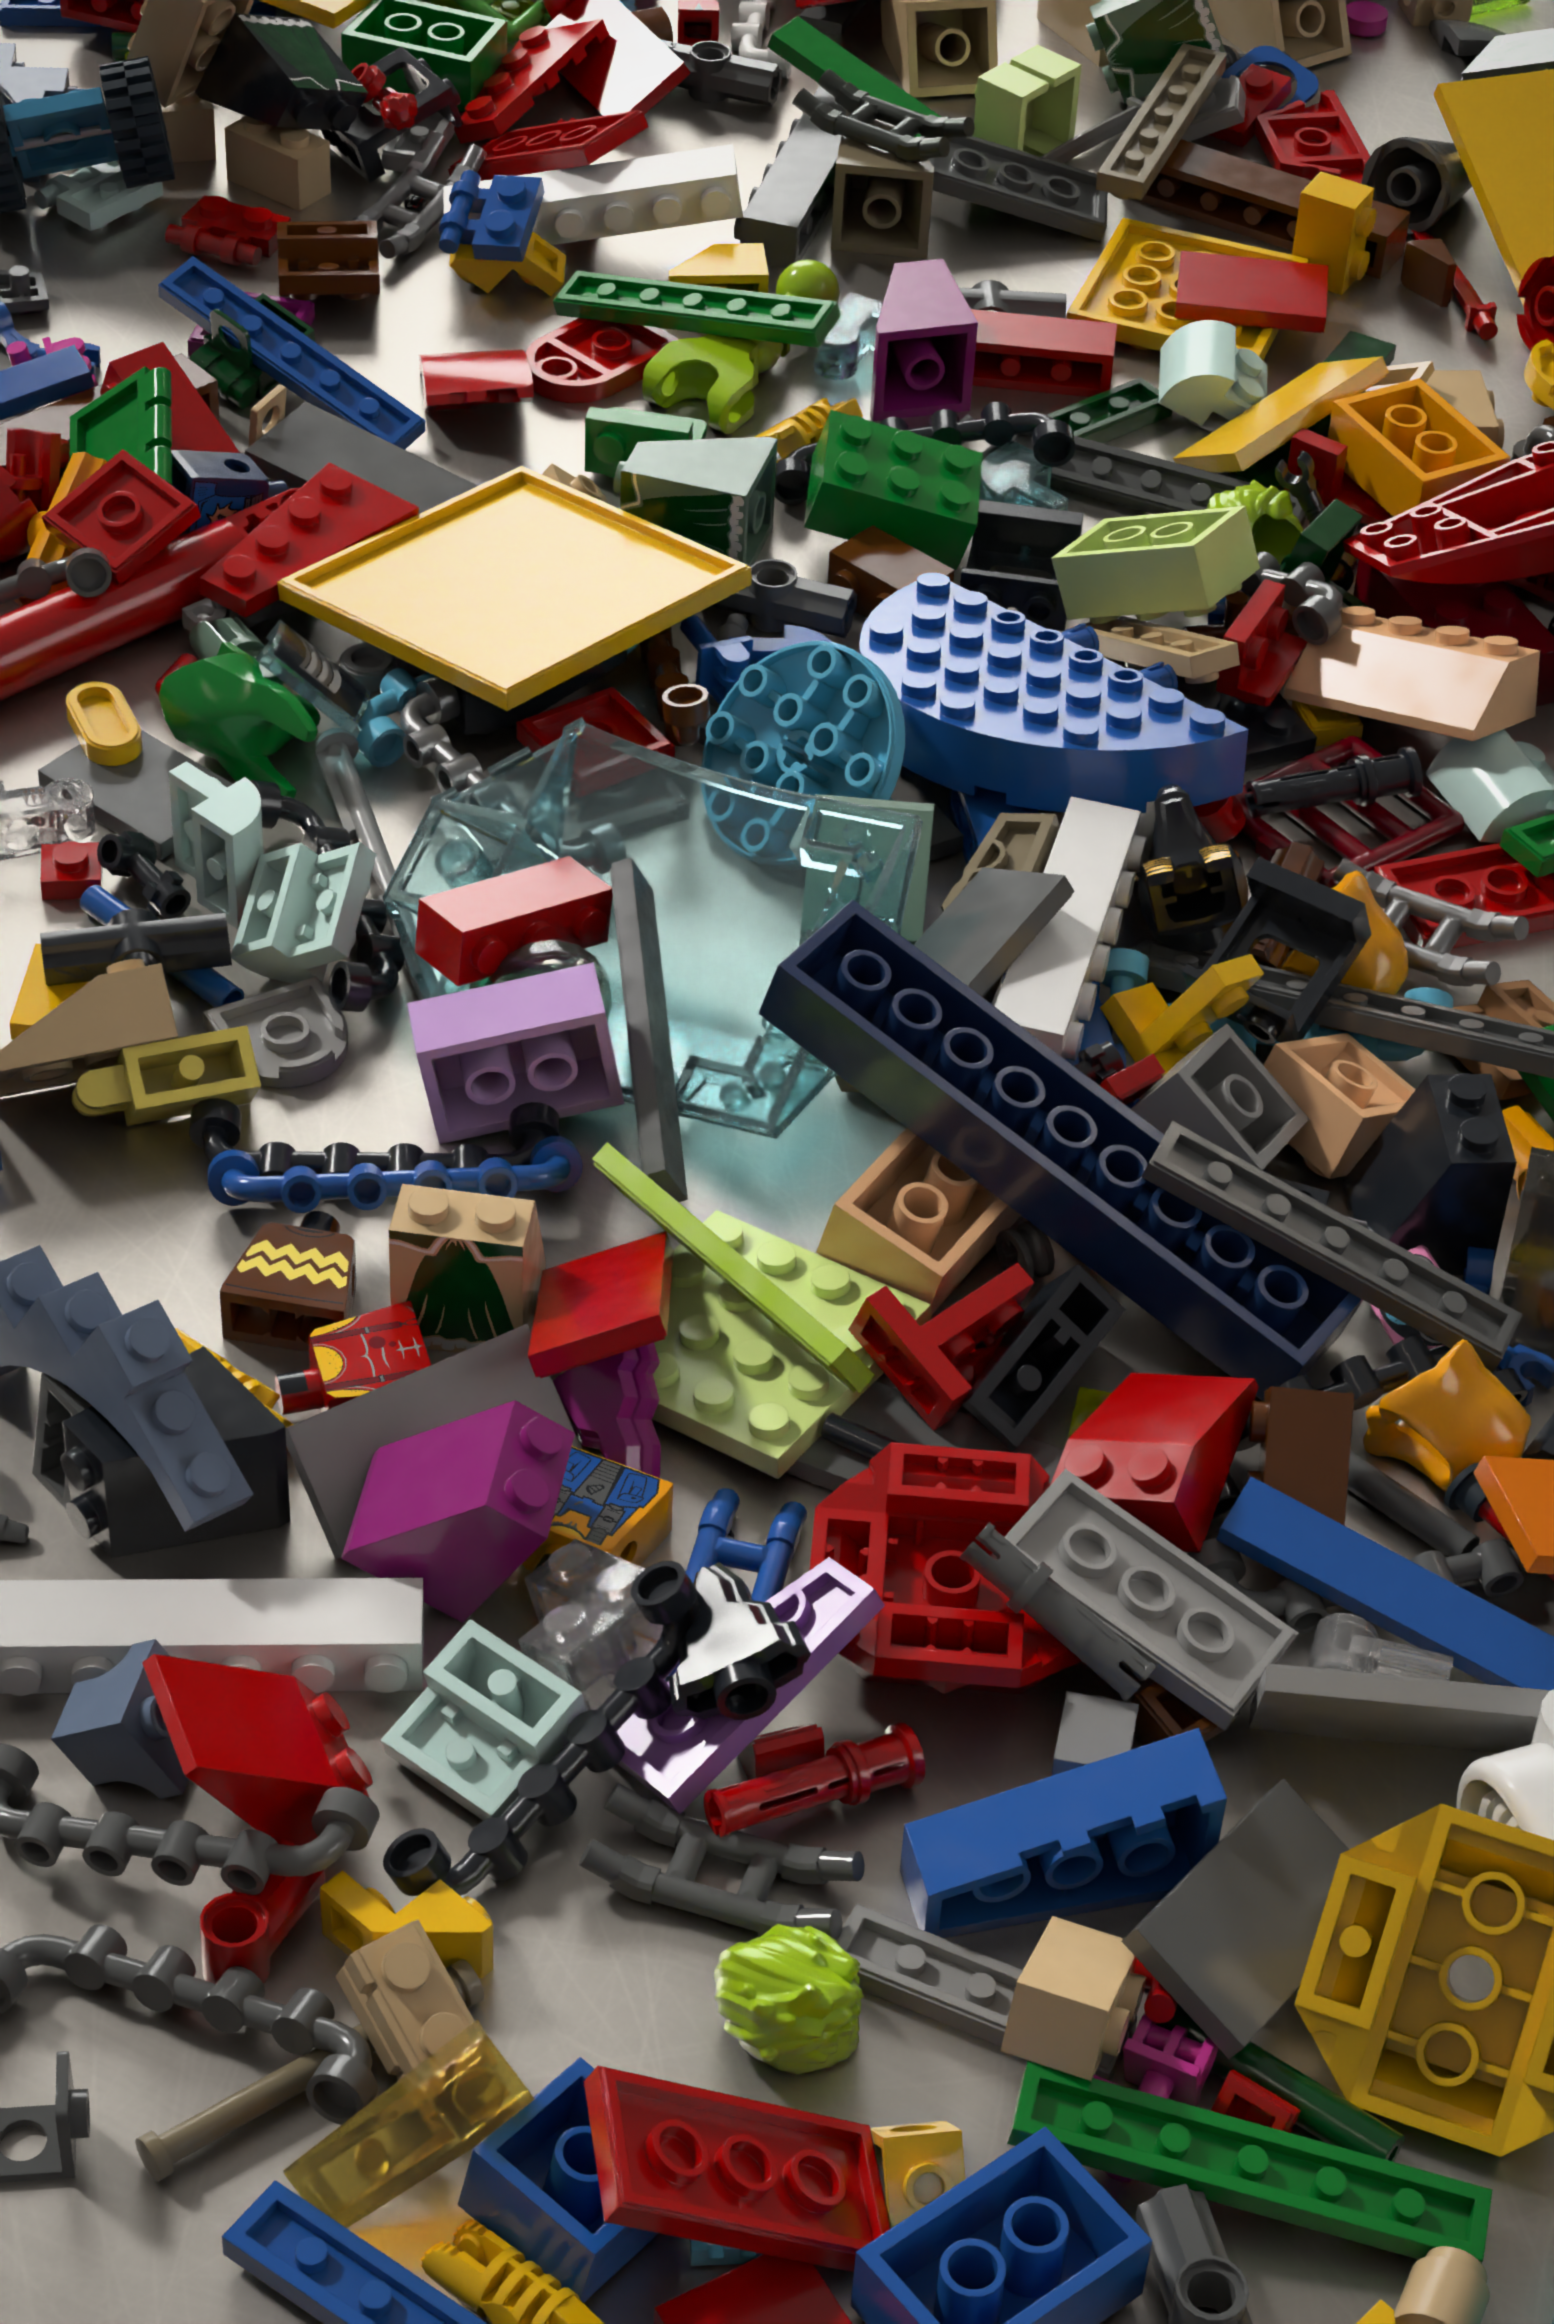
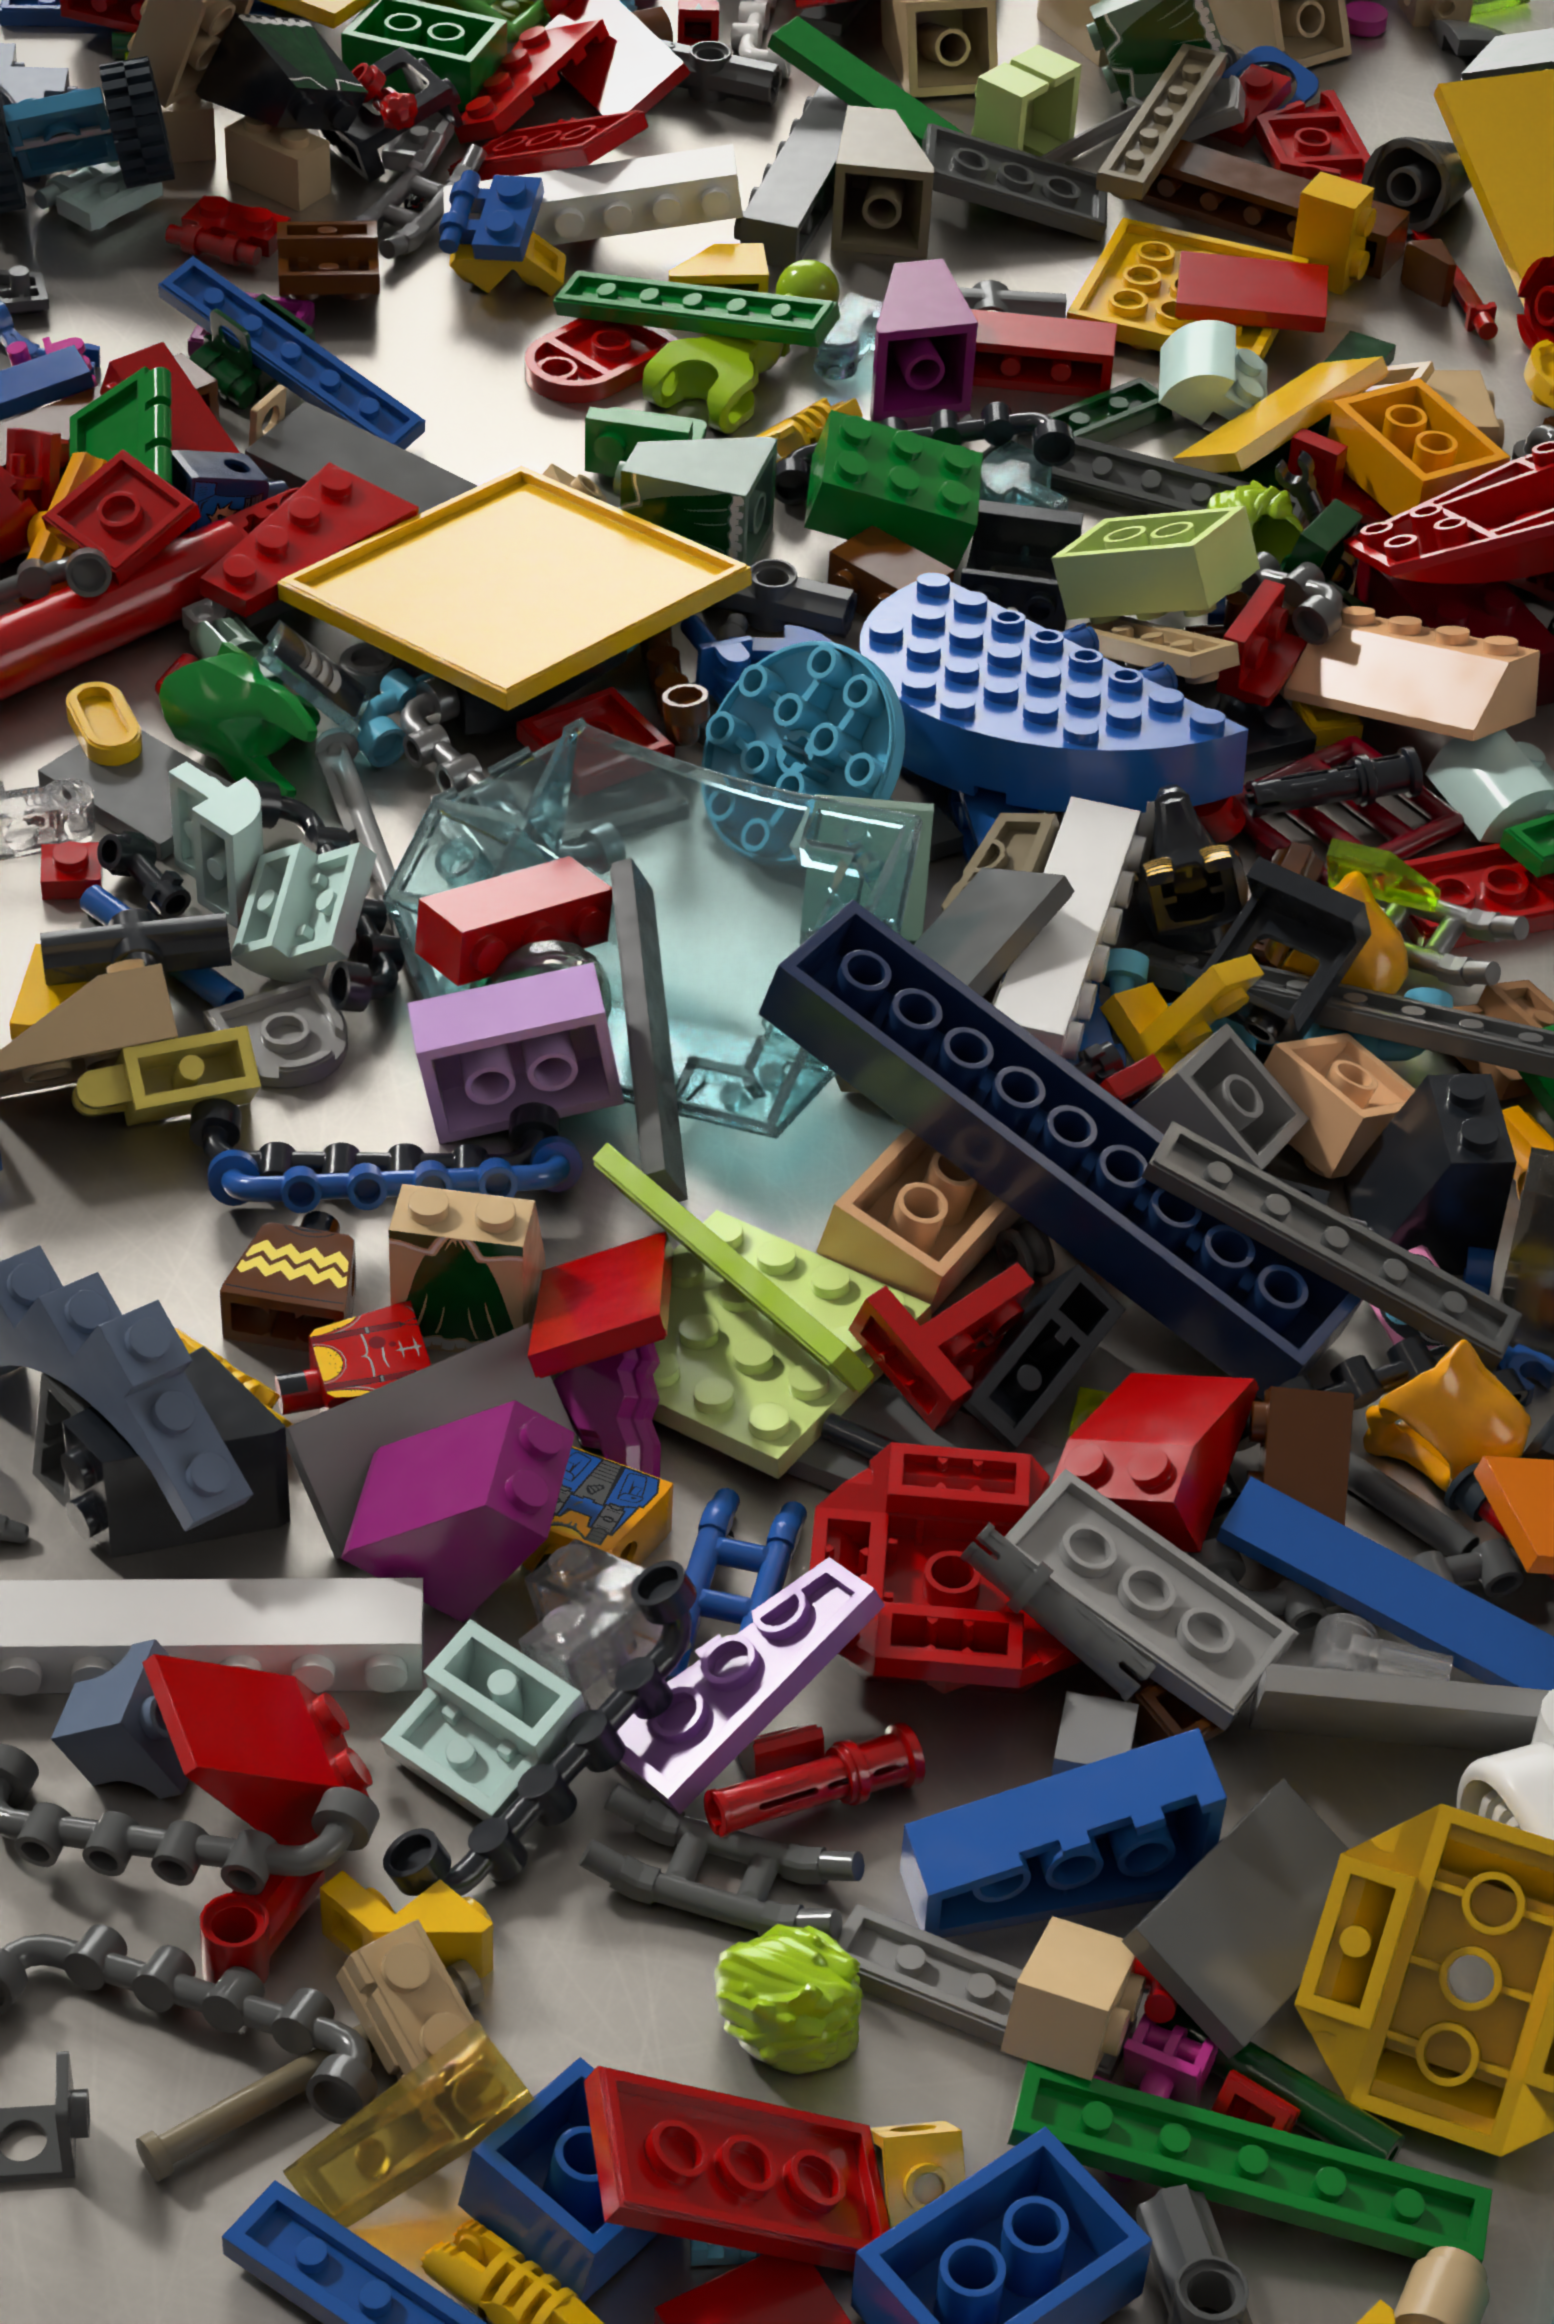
red slope [418,349,534,411] -> none
black rock [669,1562,811,1720] -> none
pearl dark grey piece [792,69,975,162] -> none
none -> clear neon green tile [1326,838,1441,912]

